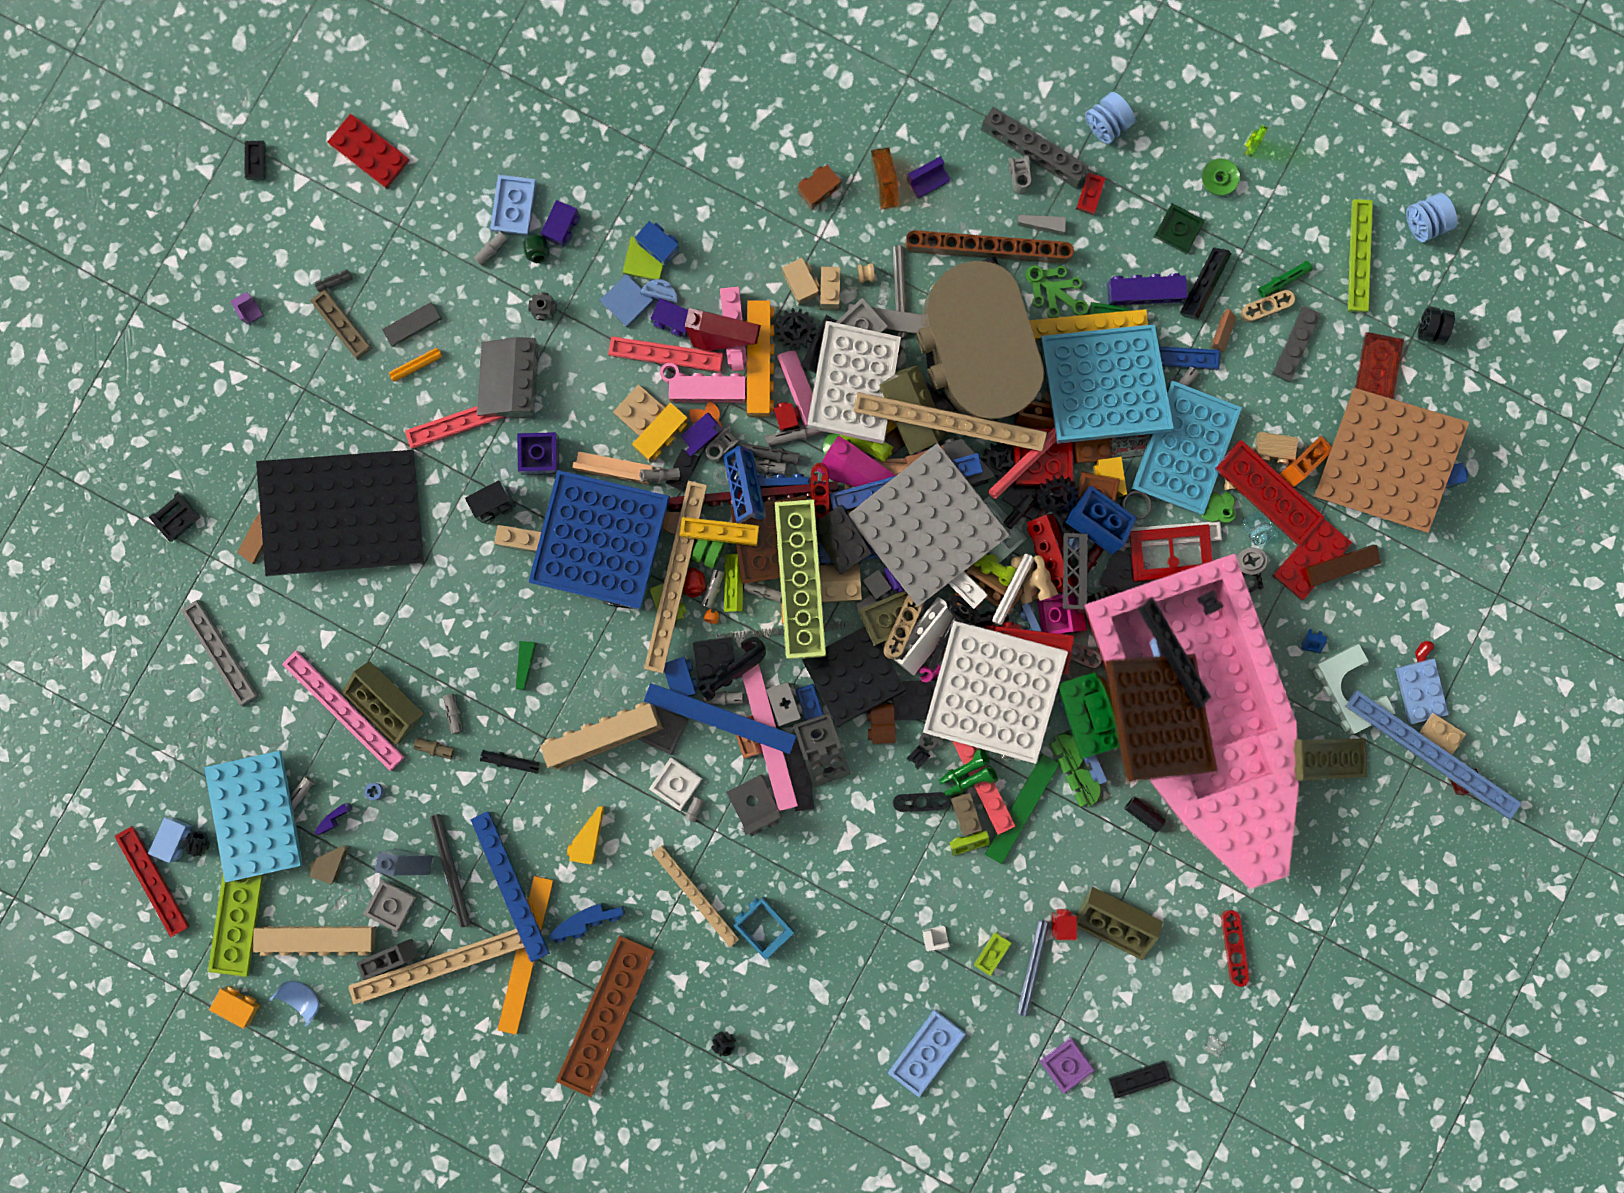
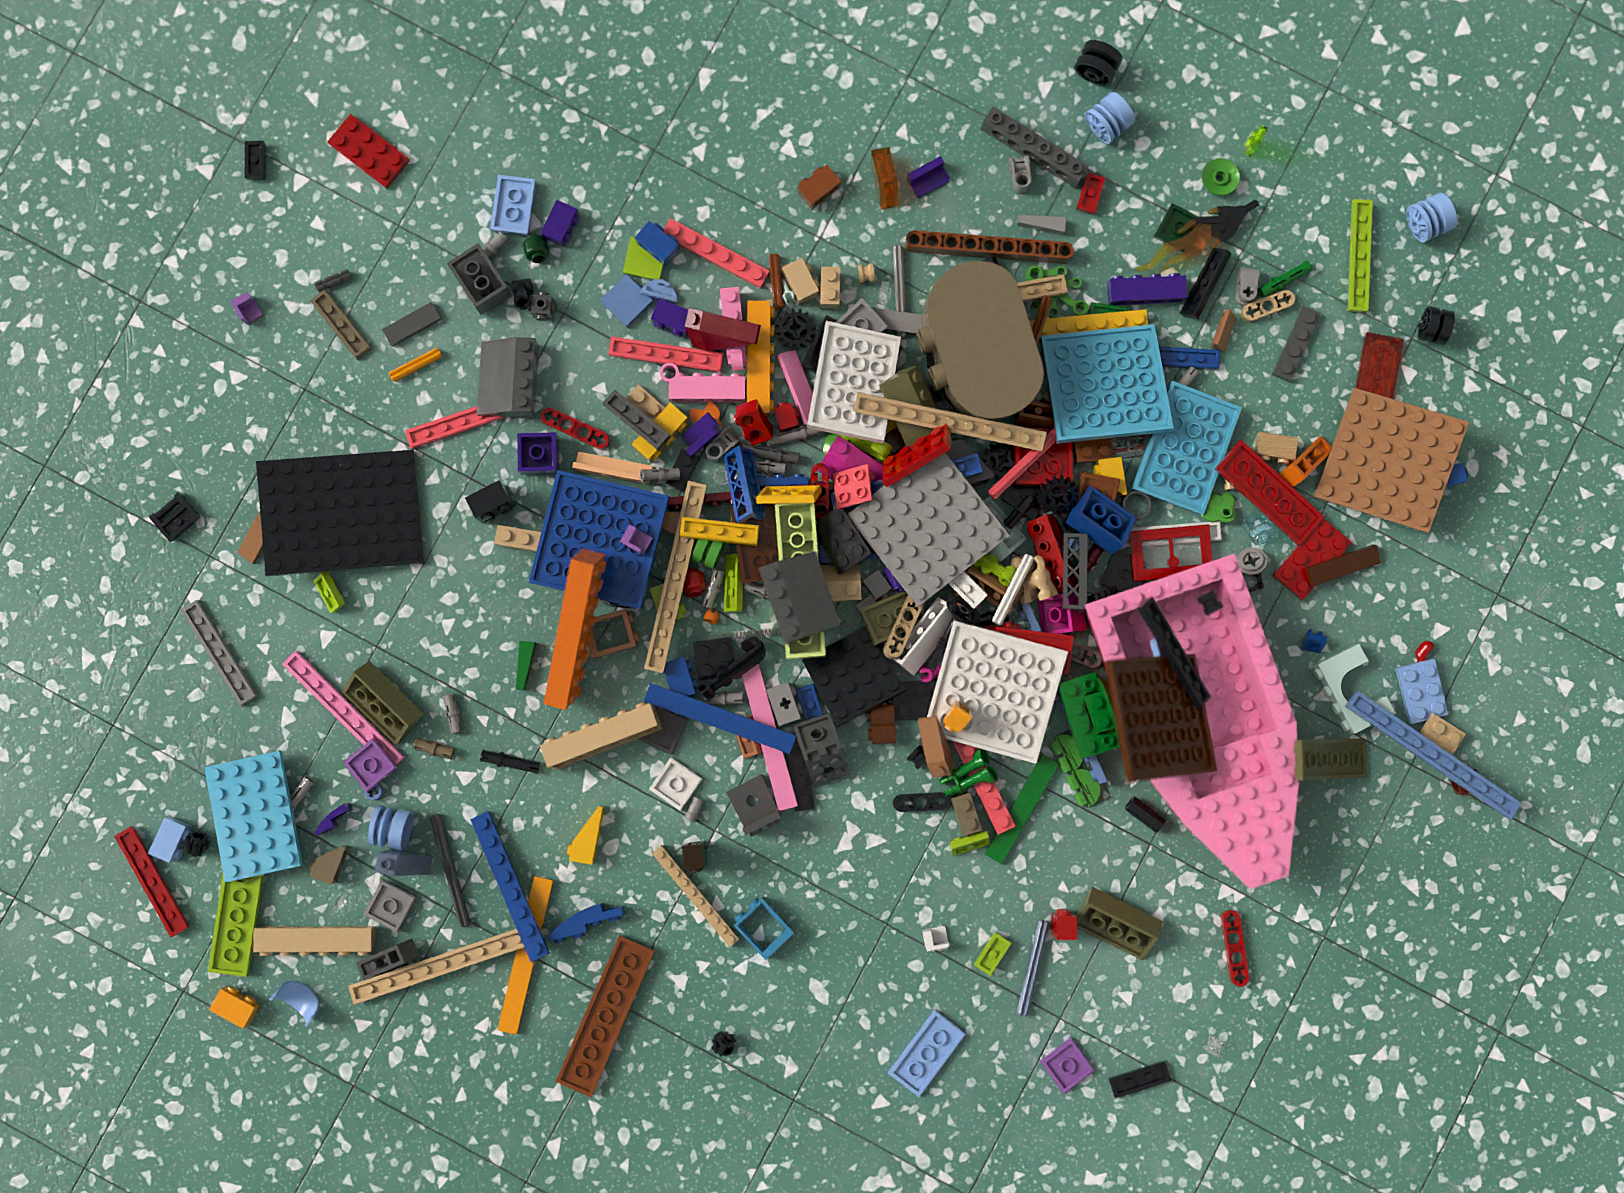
none -> lime plate [313,571,345,614]
none -> medium lavender tile [343,738,398,792]
none -> light blue wheel [368,805,413,851]
none -> dark grey slope [447,243,513,315]
none -> black piece [511,278,534,310]
none -> red beam [540,408,610,450]
none -> orange brick [543,548,607,710]
none -> nougat window [588,609,640,659]
none -> dark grey plate [602,390,671,451]
none -> medium lavender panel [620,525,653,555]
none -> coral plate [663,218,770,289]
none -> dark brown brick [682,841,707,873]
none -> red brick [734,399,773,446]
none -> yellow tile [756,485,822,504]
none -> dark grey slope [759,551,841,644]
none -> dark orange axle [769,253,784,309]
none -> light aqua hand [782,279,796,306]
none -> coral hinge [833,464,874,510]
none -> red plate [882,424,951,488]
none -> medium nougat slope [918,716,954,778]
none -> light orange slope [943,700,973,733]
none -> tan tile [1017,274,1068,302]
none -> dark orange axle [1032,296,1052,345]
none -> black wheel [1074,40,1123,86]
none -> piece [1134,200,1259,271]
none -> light grey piece [1235,267,1260,306]

